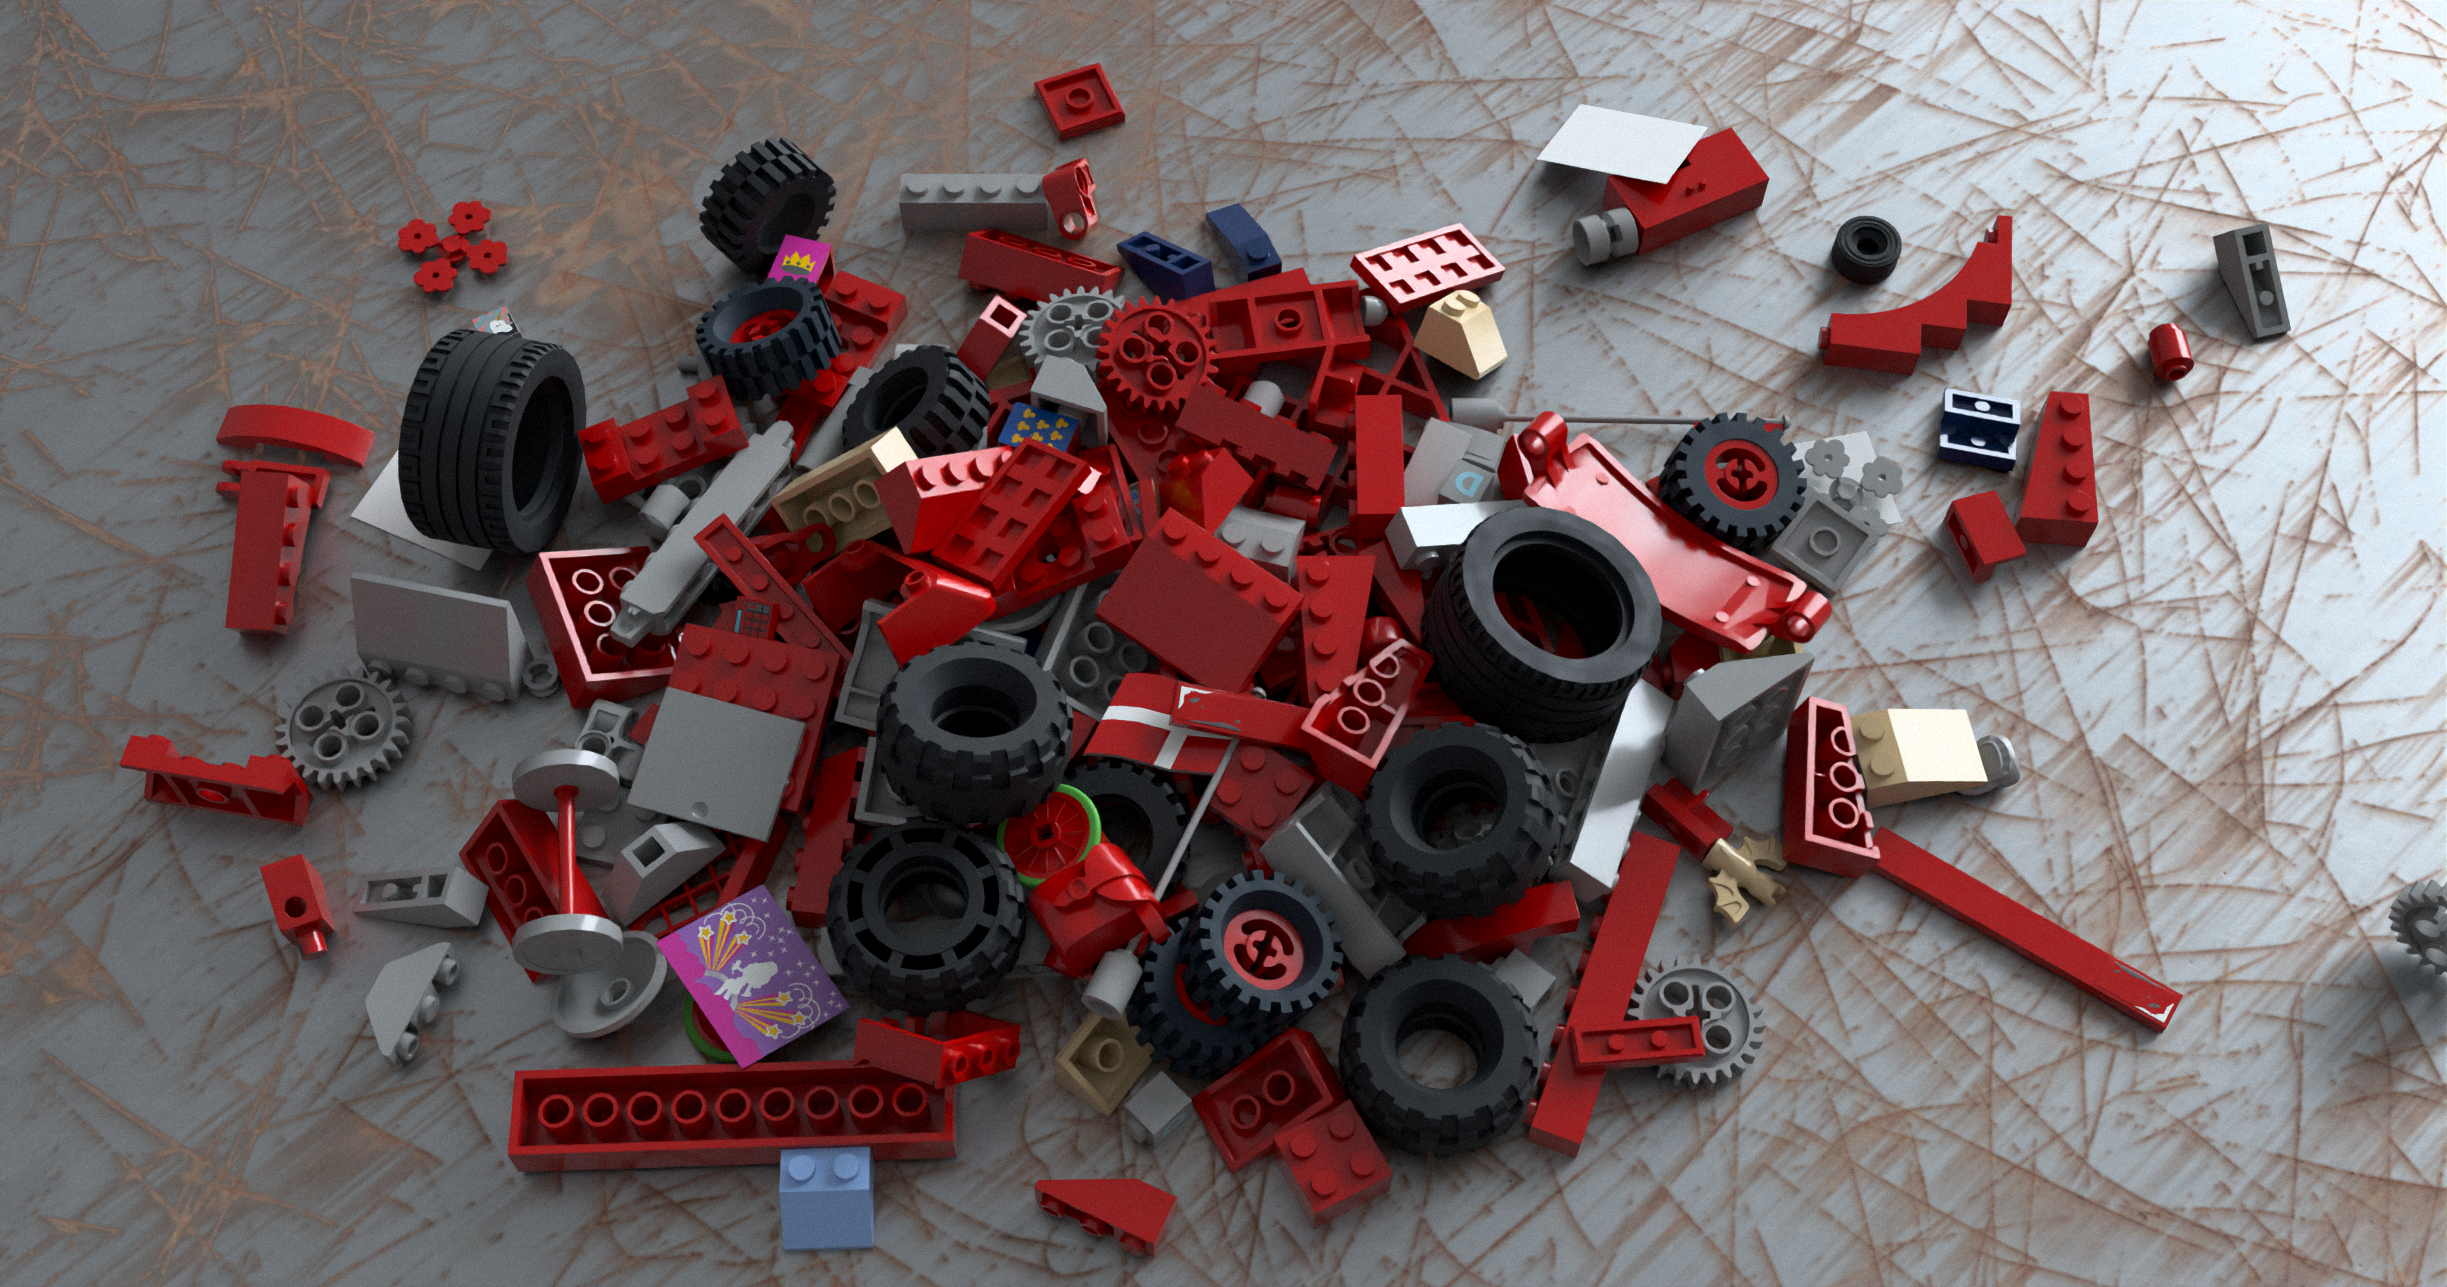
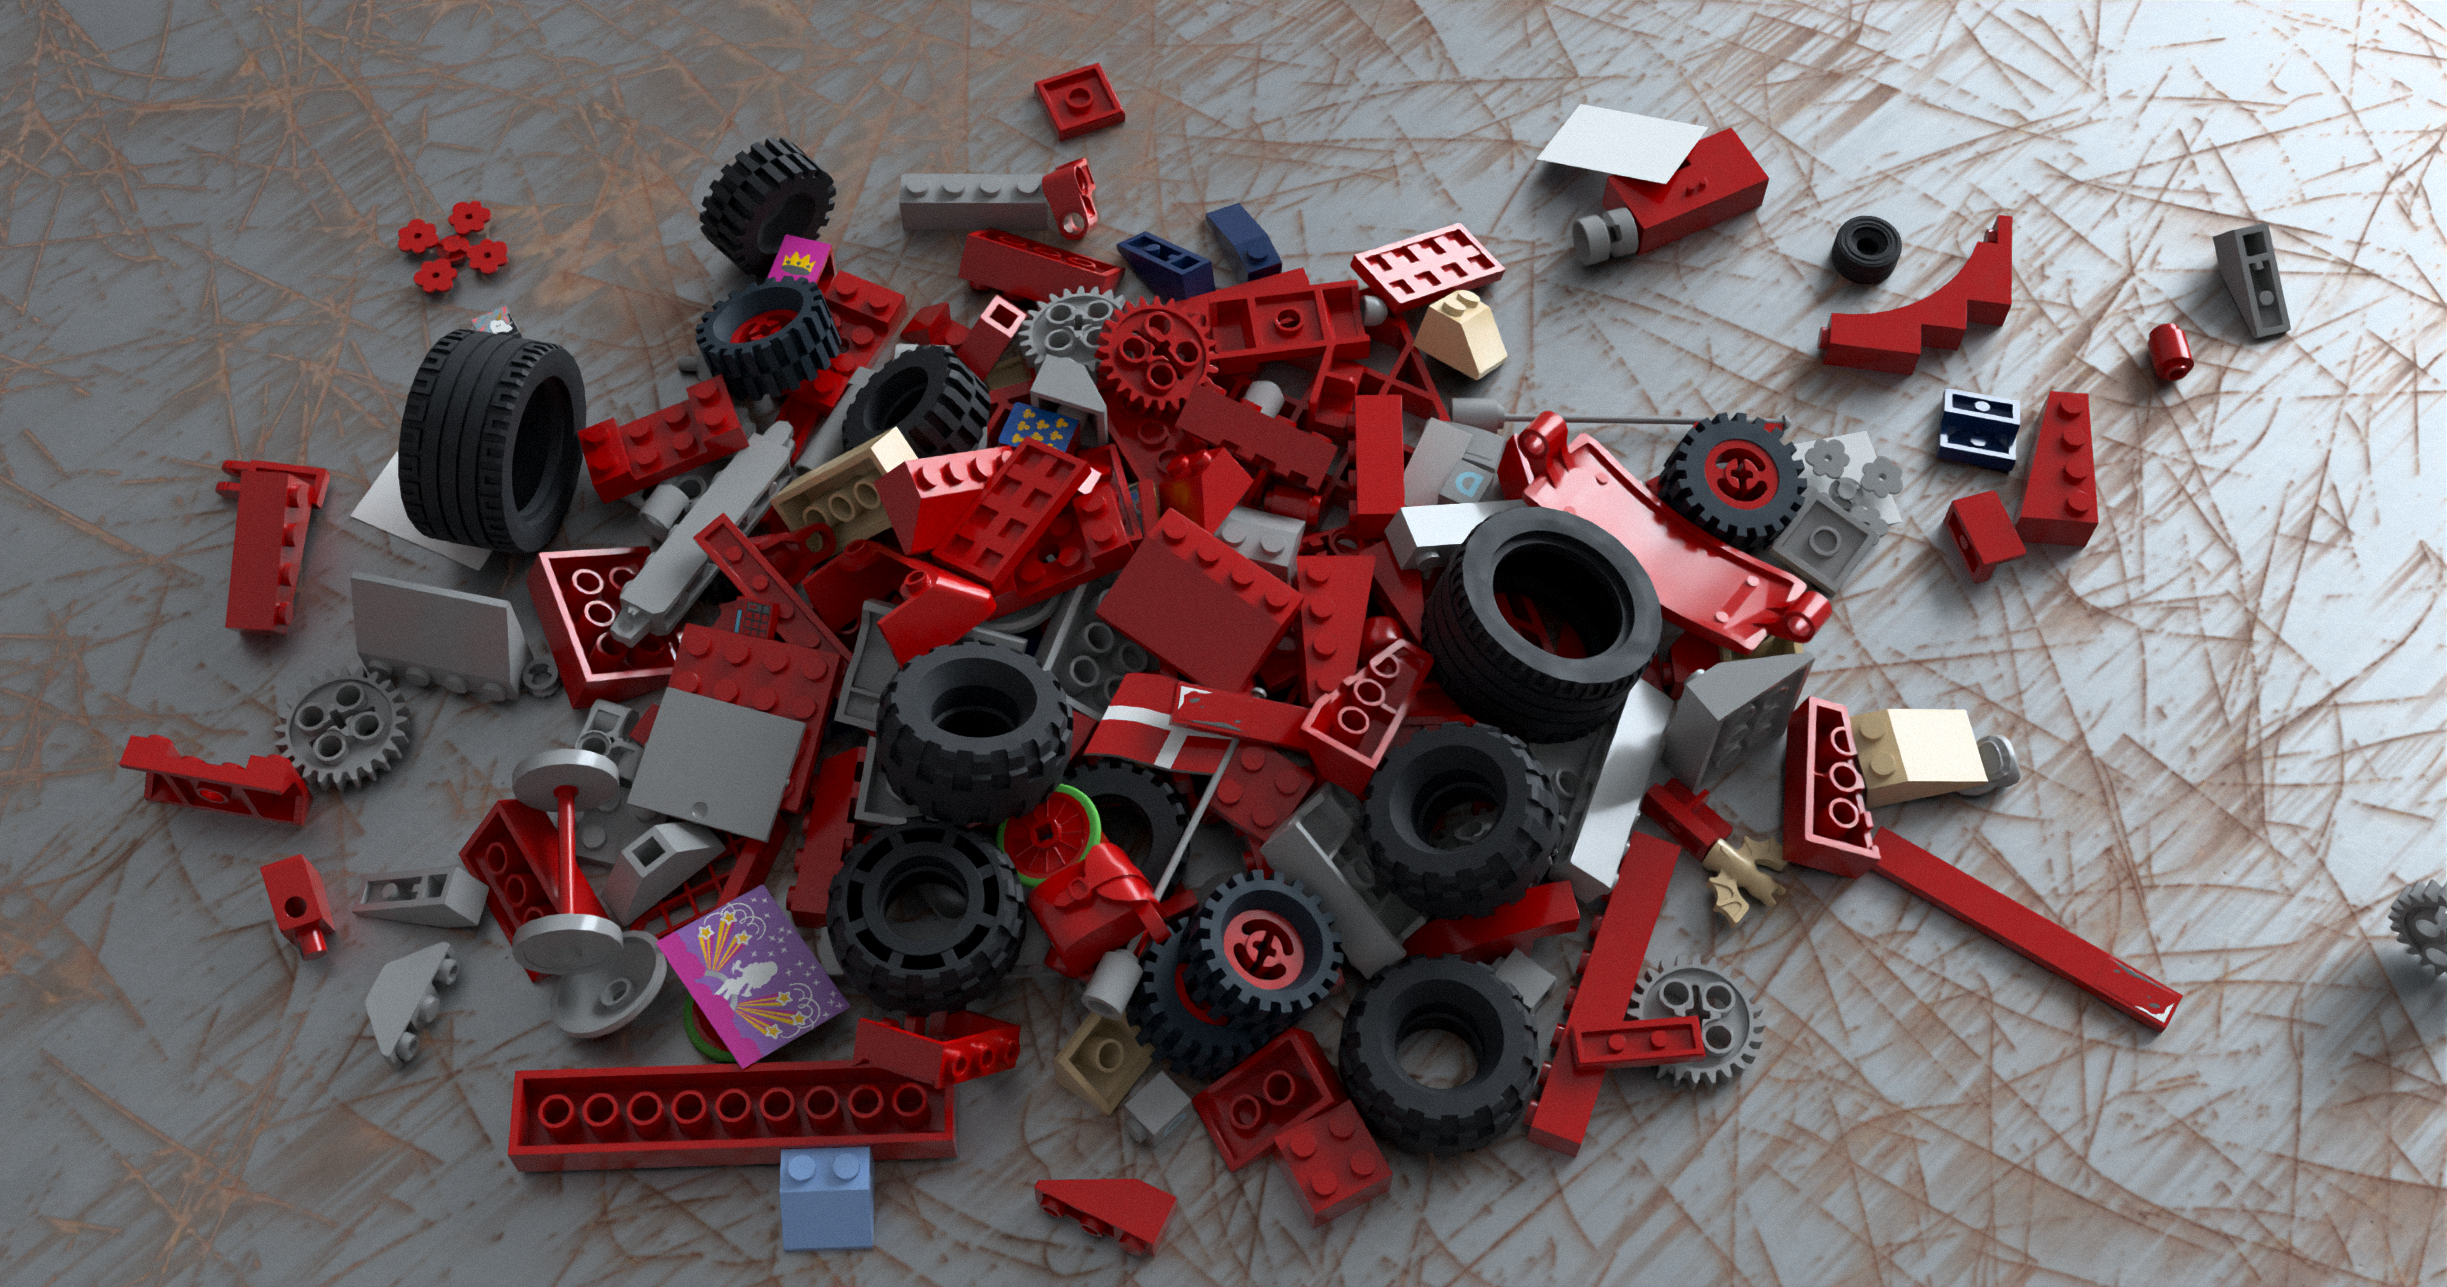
red slope [216,404,376,468] -> none
none -> red slope [900,302,971,354]

